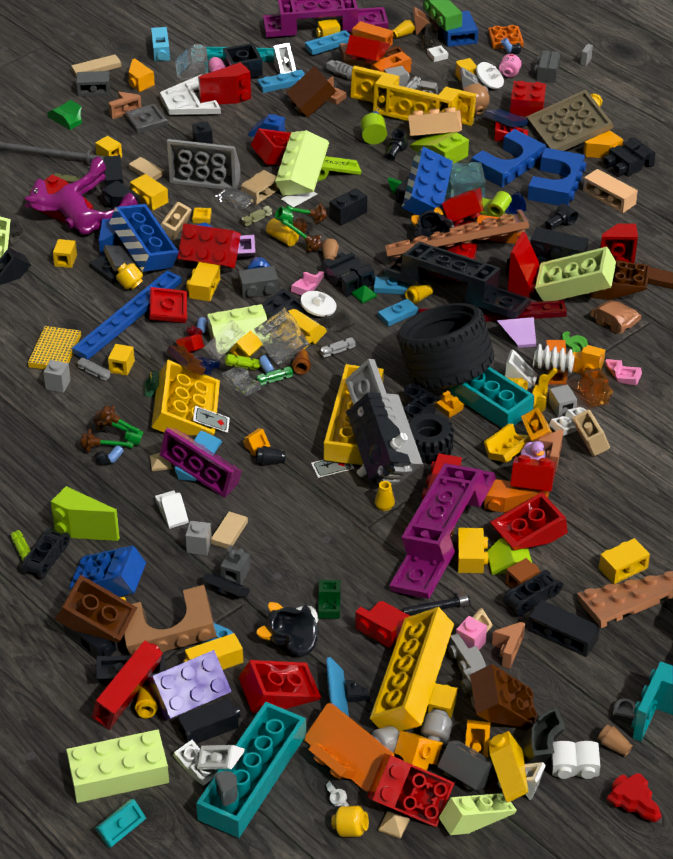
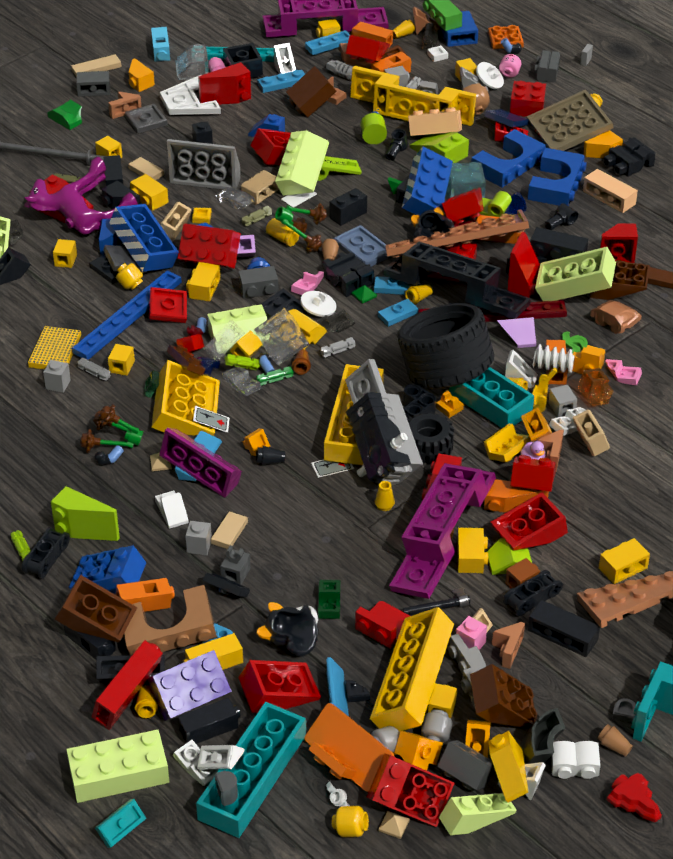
none -> orange brick [116,578,175,612]
none -> sand blue tile [333,225,391,267]

